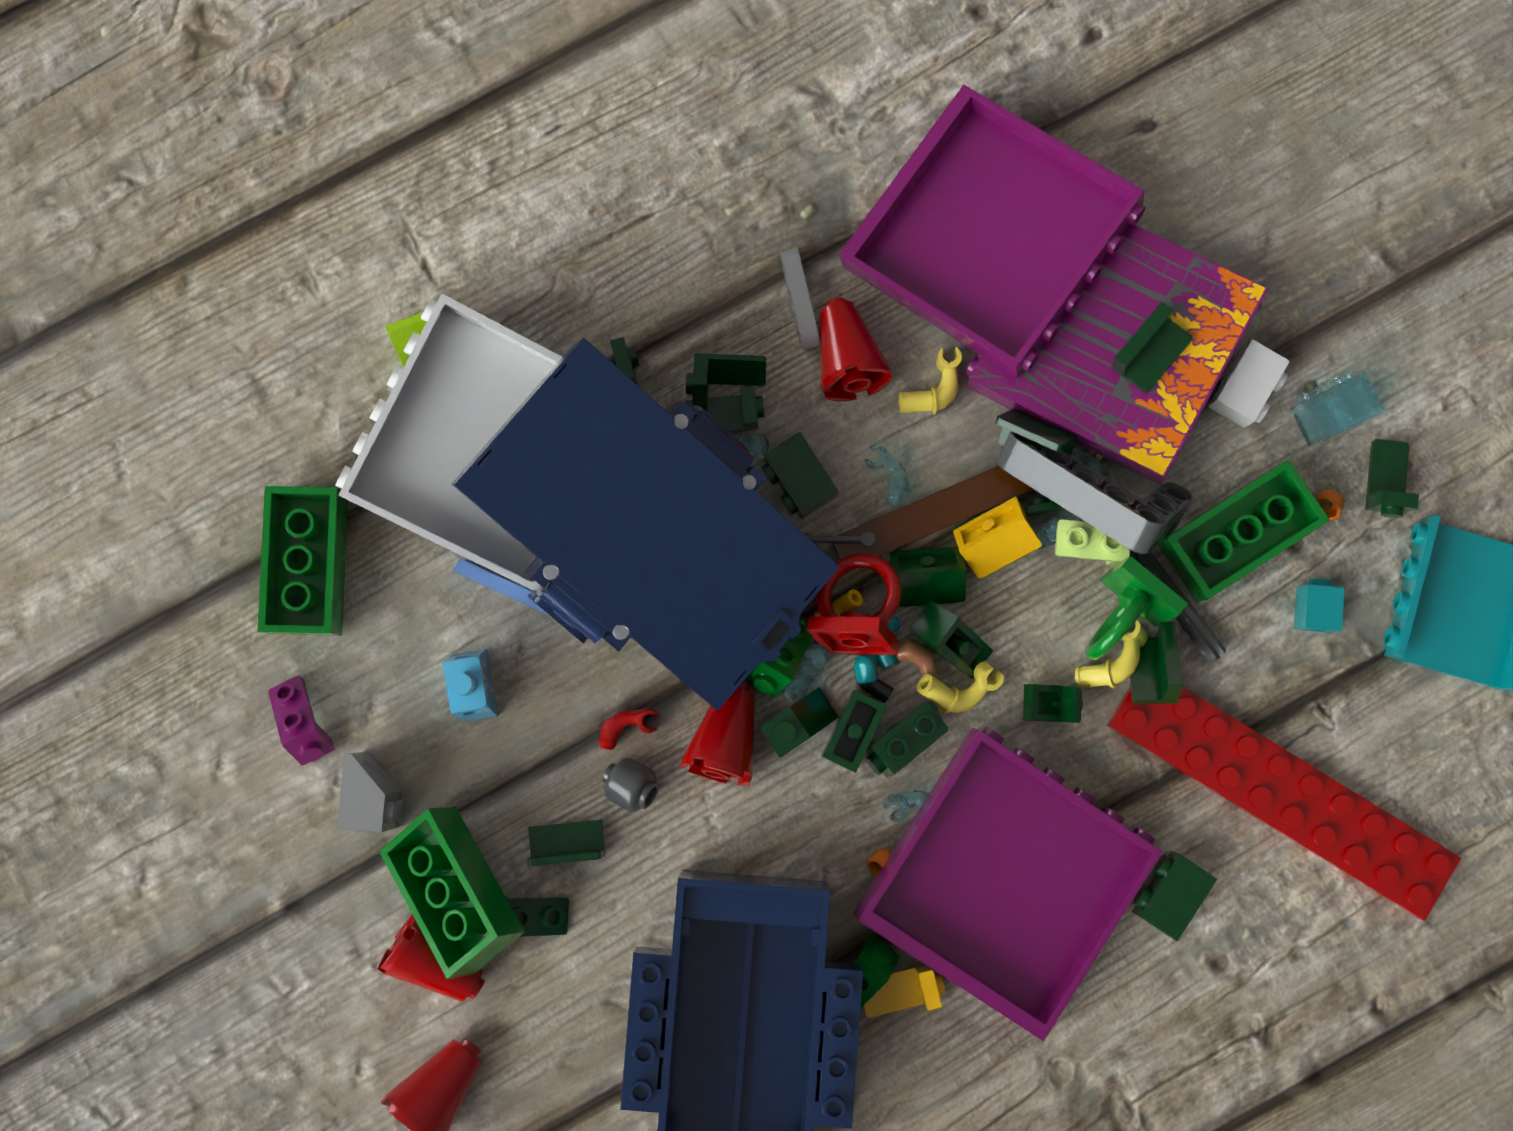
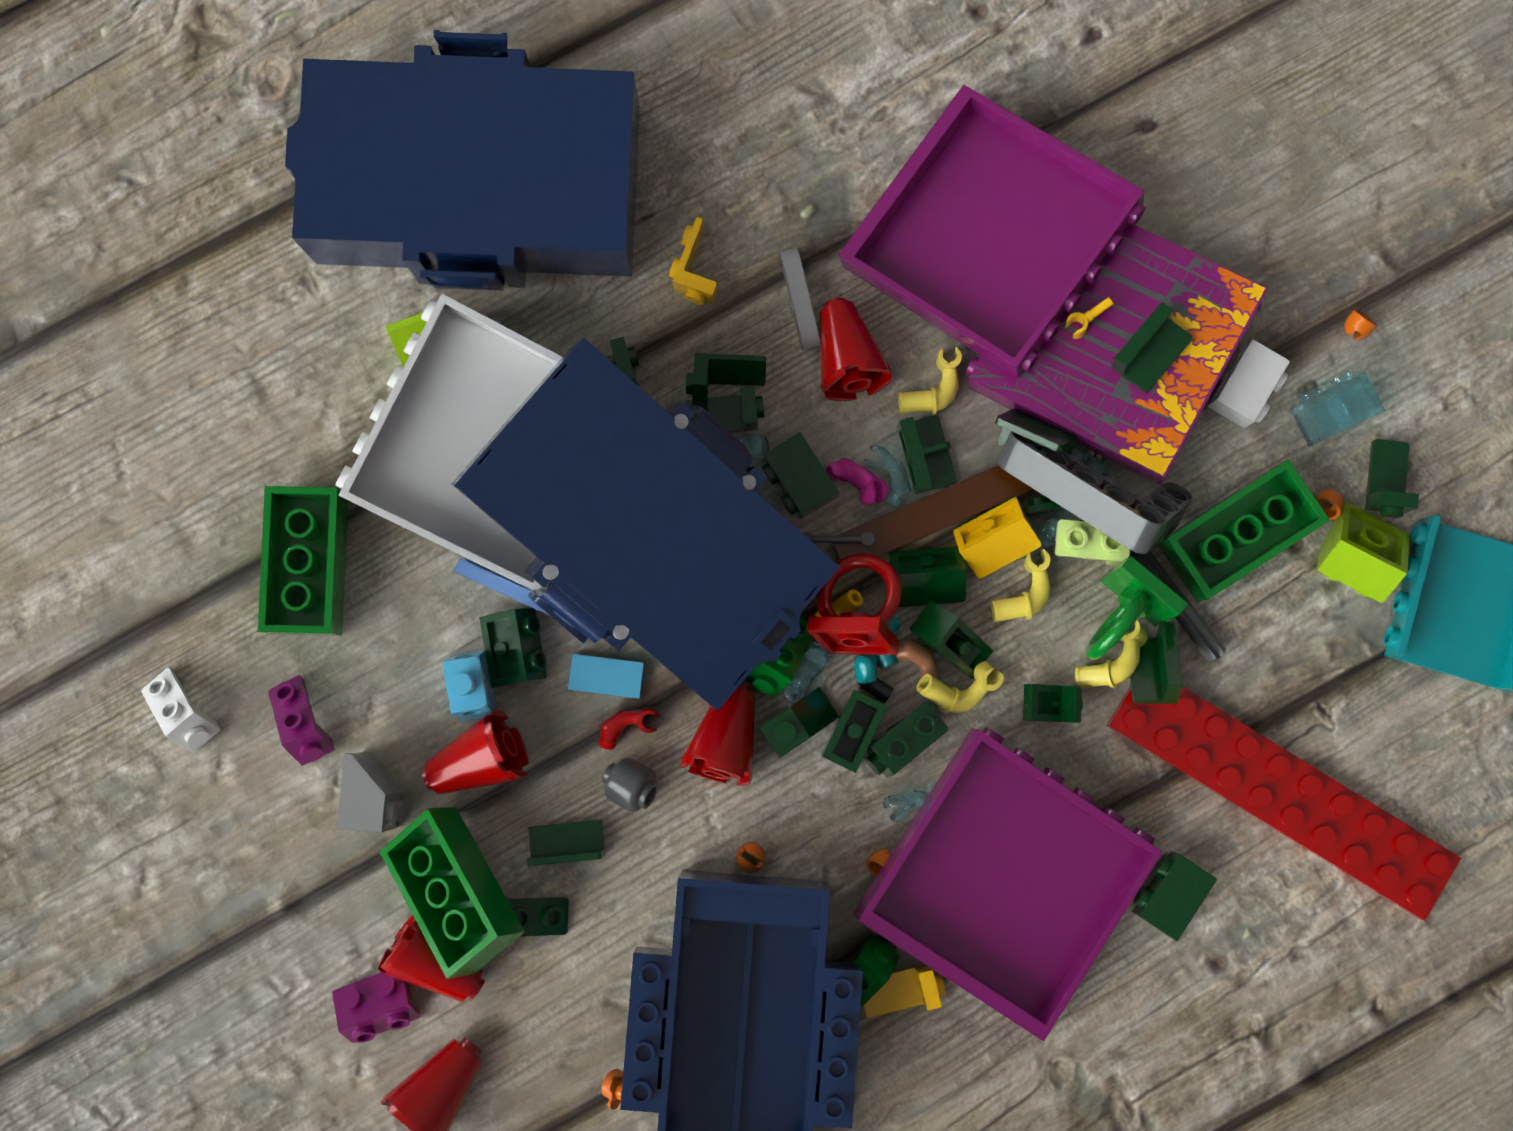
teal brick [1294,579,1345,633] -> none
none -> white bracket [142,668,221,754]
none -> dark blue piece [285,30,640,291]
none -> magenta bracket [332,972,421,1043]
none -> red cone [422,710,529,794]
none -> dark green bracket [479,608,547,688]
none -> medium azure tile [568,654,645,699]
none -> orange plate [602,1068,623,1110]
none -> yellow bracket [669,216,718,305]
none -> orange hinge [736,842,765,872]
none -> dark pink piece [826,458,889,505]
none -> dark green panel [897,415,957,494]
none -> light yellow piece [990,549,1051,622]
none -> yellow hand [1065,297,1114,339]
none -> lime slope [1317,501,1410,603]
none -> orange hinge [1344,309,1378,340]

